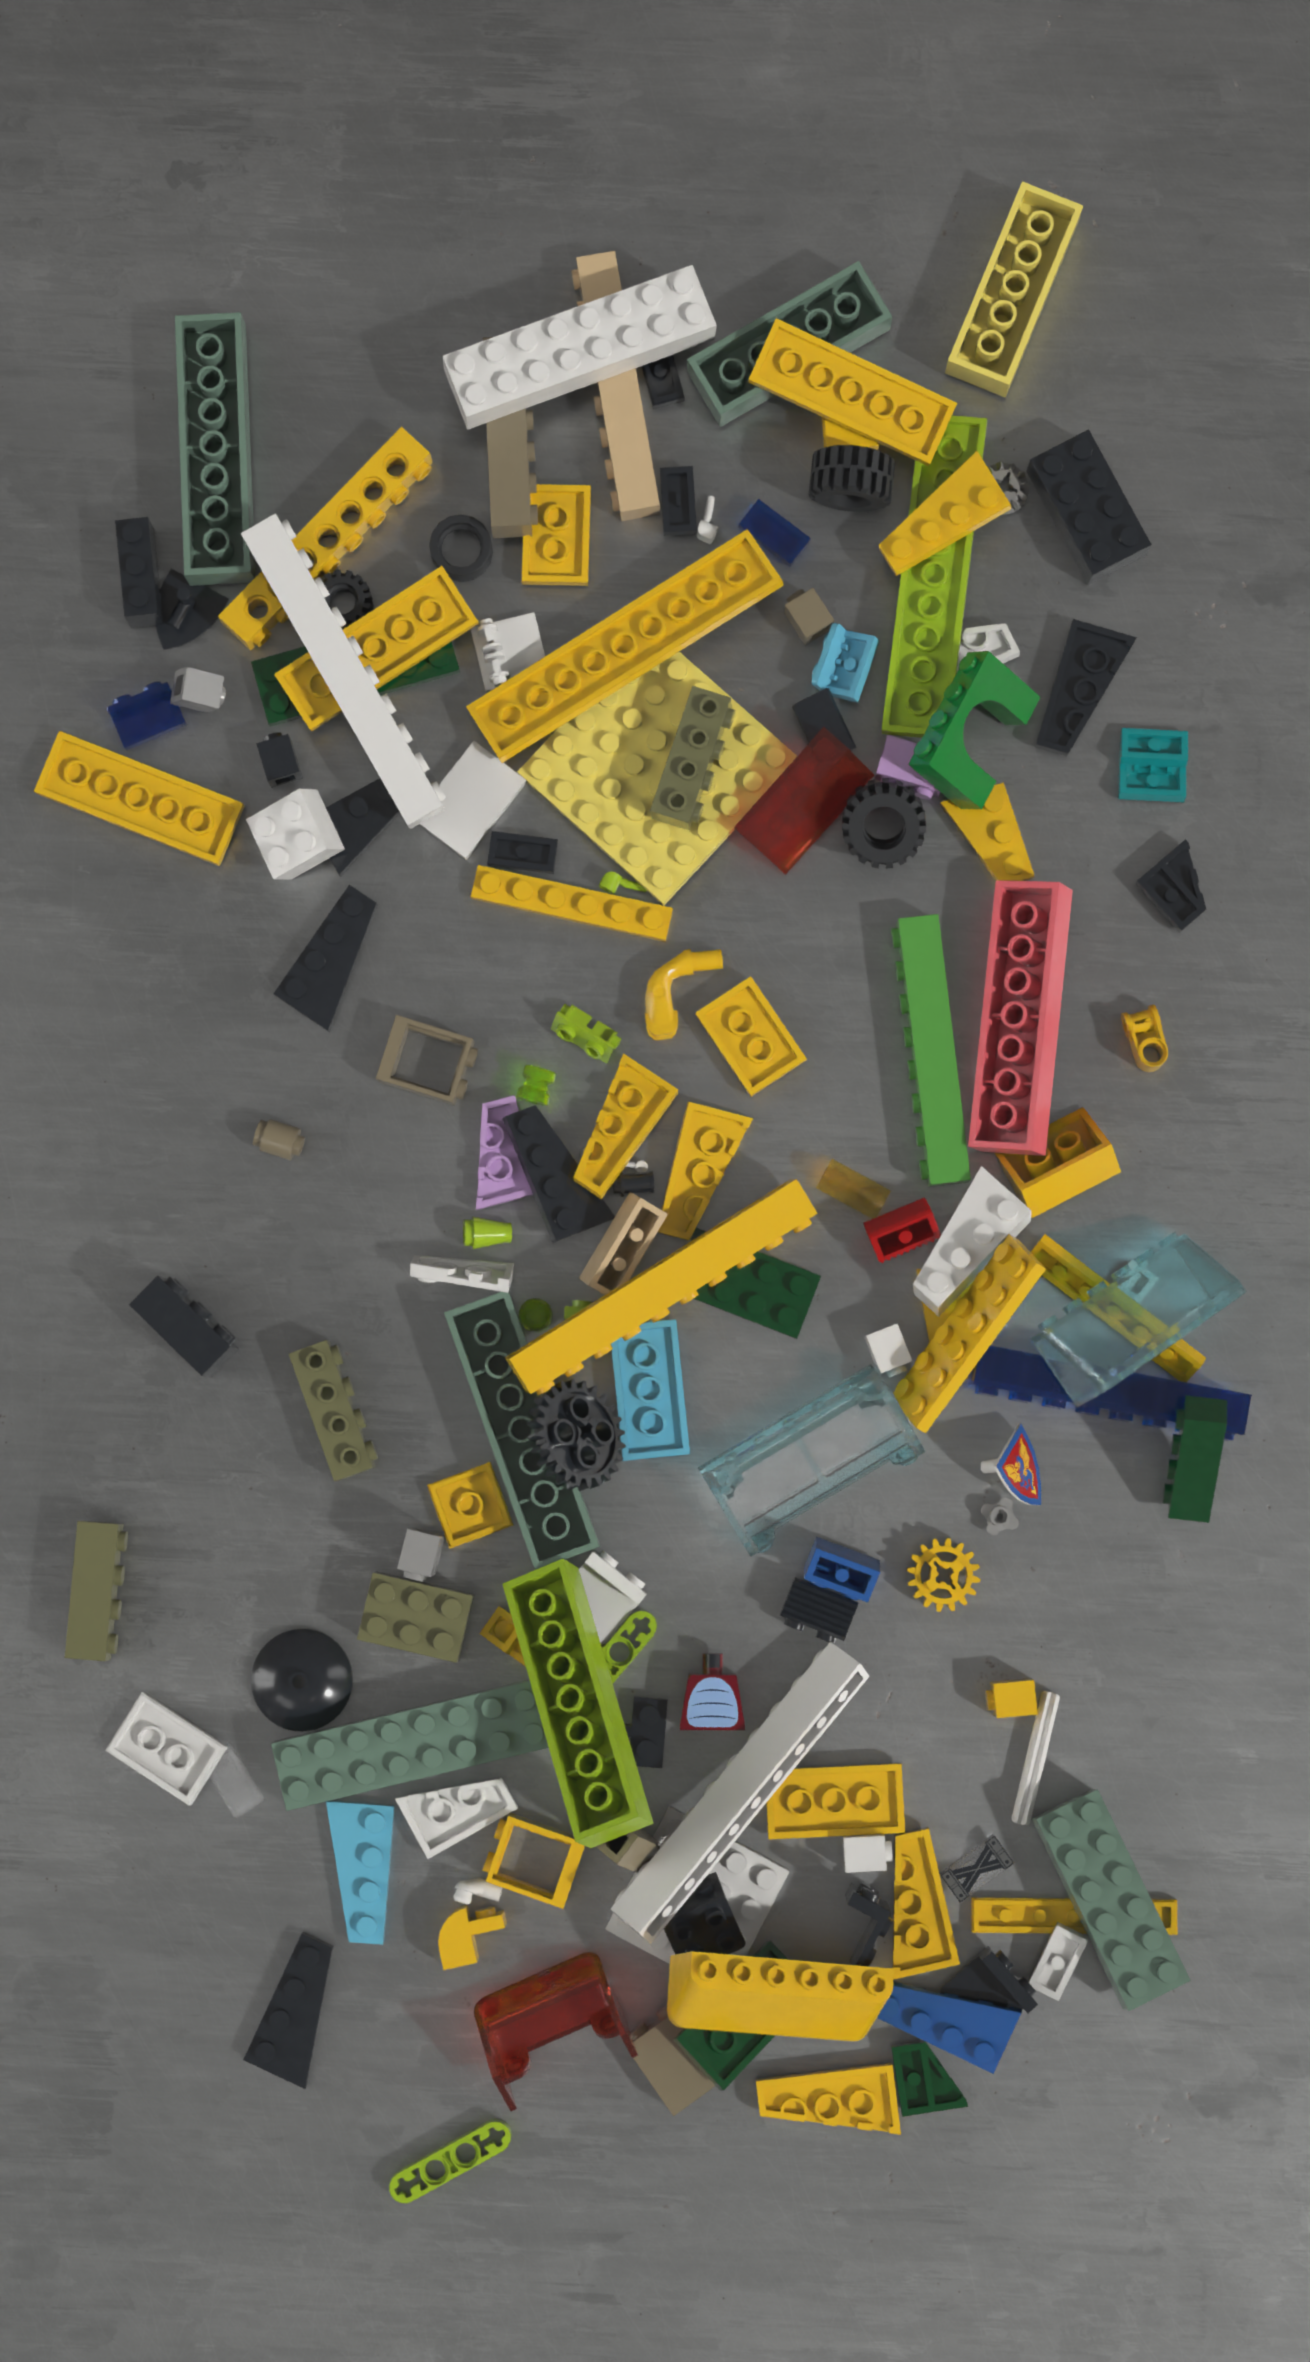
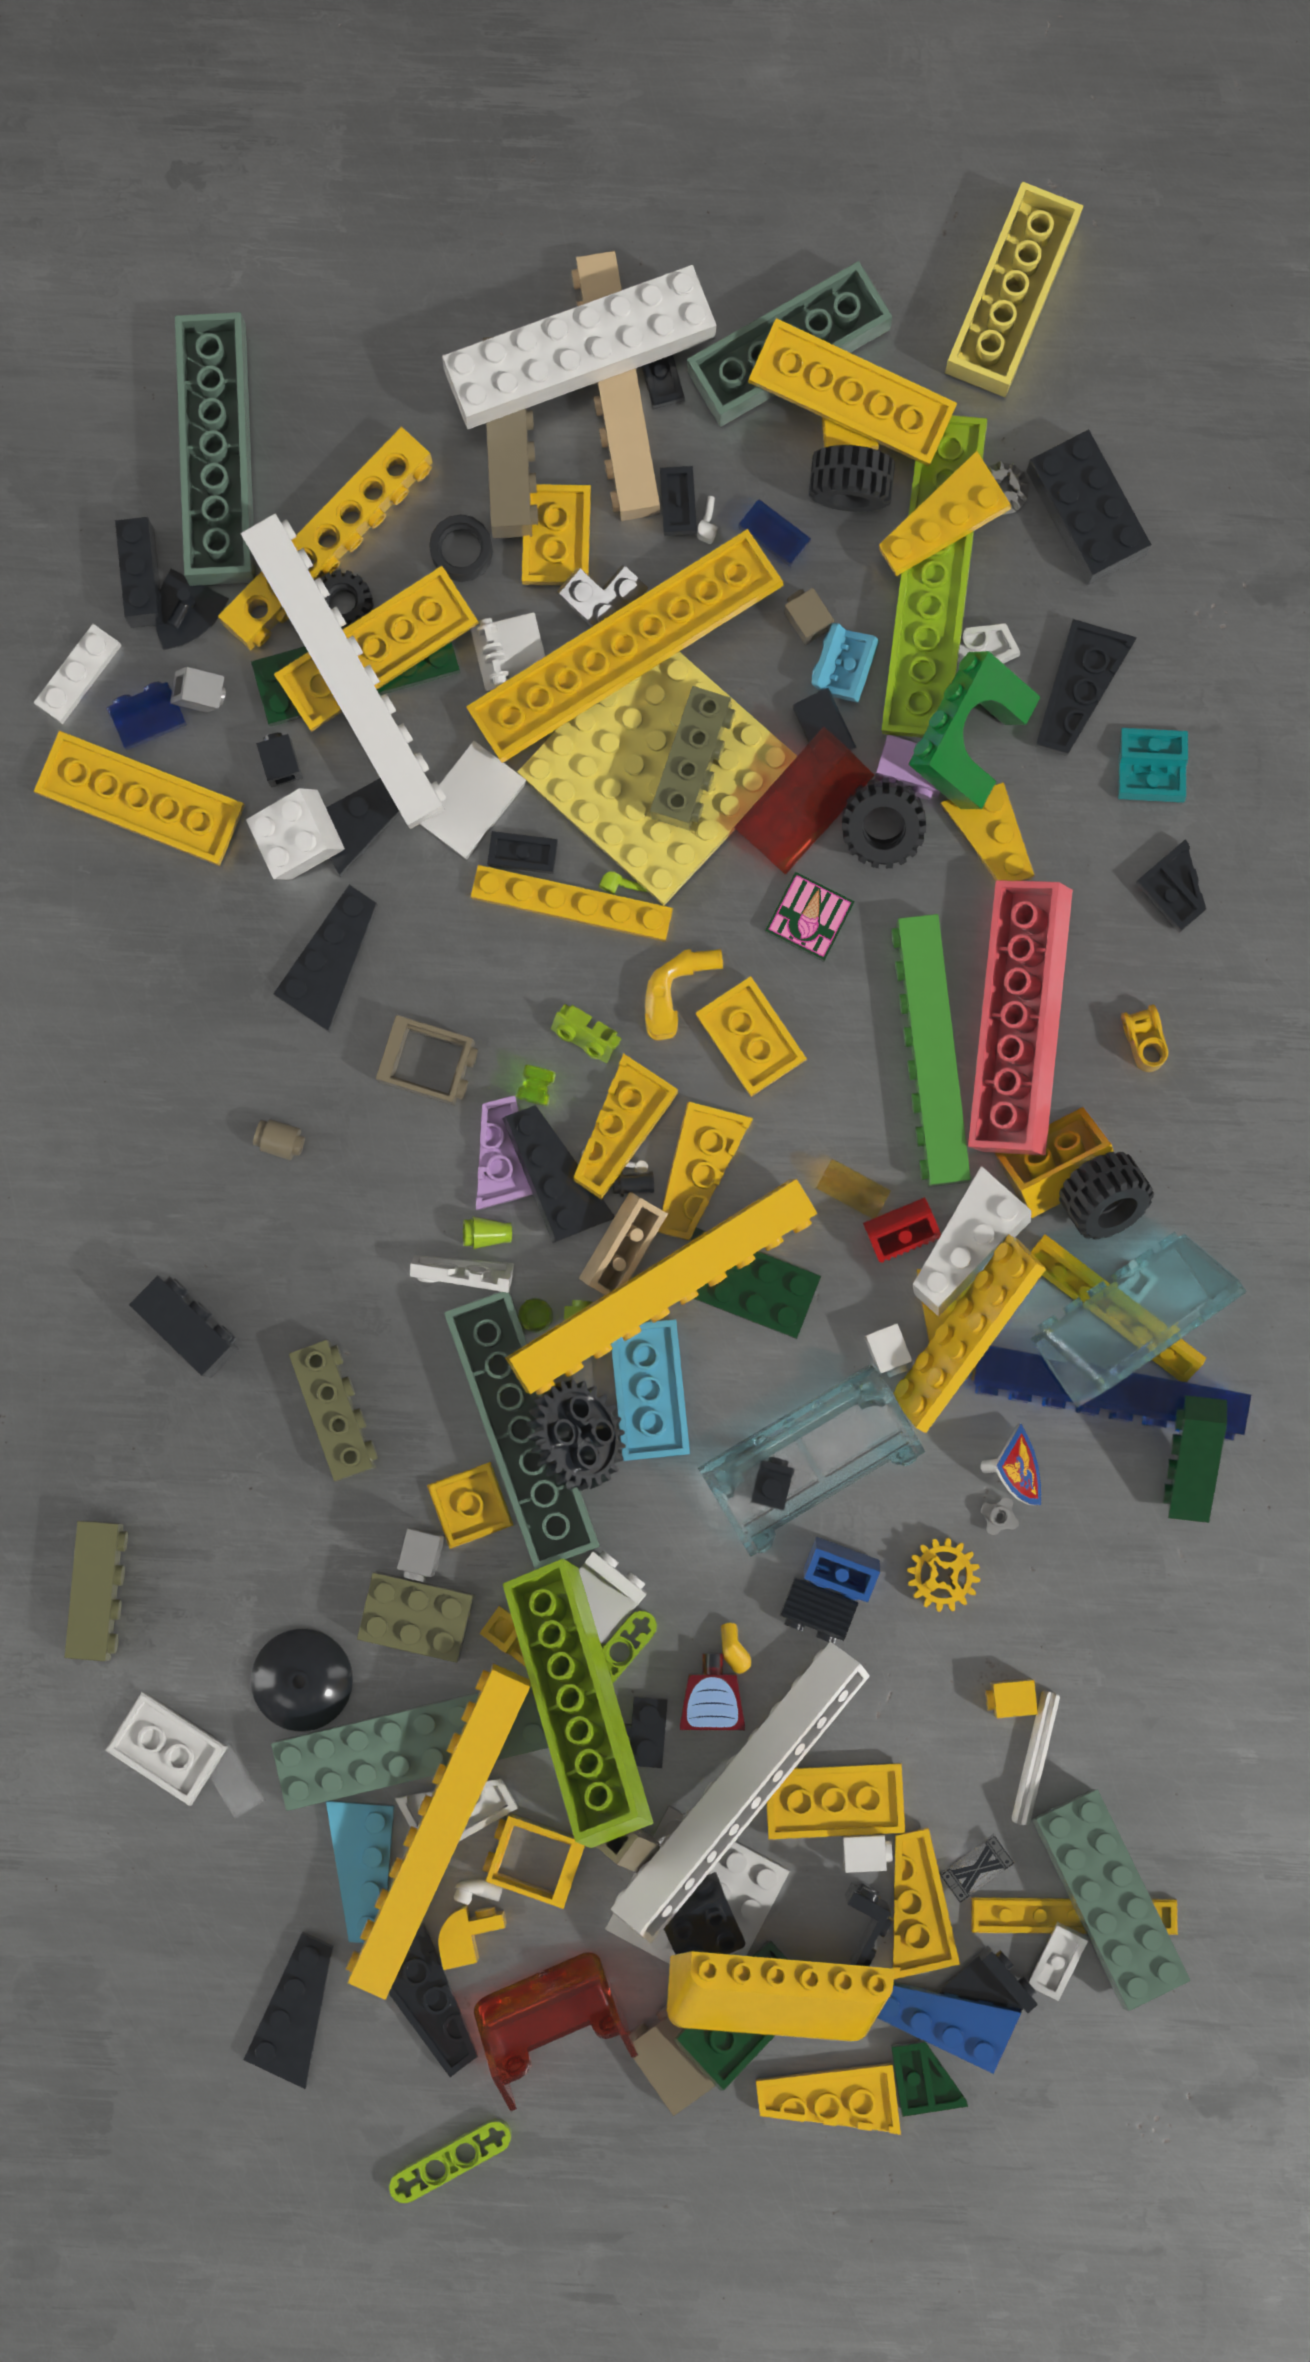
none -> white plate [34,624,121,724]
none -> yellow brick [345,1663,531,2000]
none -> black wing [388,1923,478,2077]
none -> plate [556,565,648,627]
none -> yellow arm [721,1623,751,1674]
none -> black bracket [750,1457,795,1511]
none -> tile [765,872,855,962]
none -> black tyre [1059,1152,1154,1240]

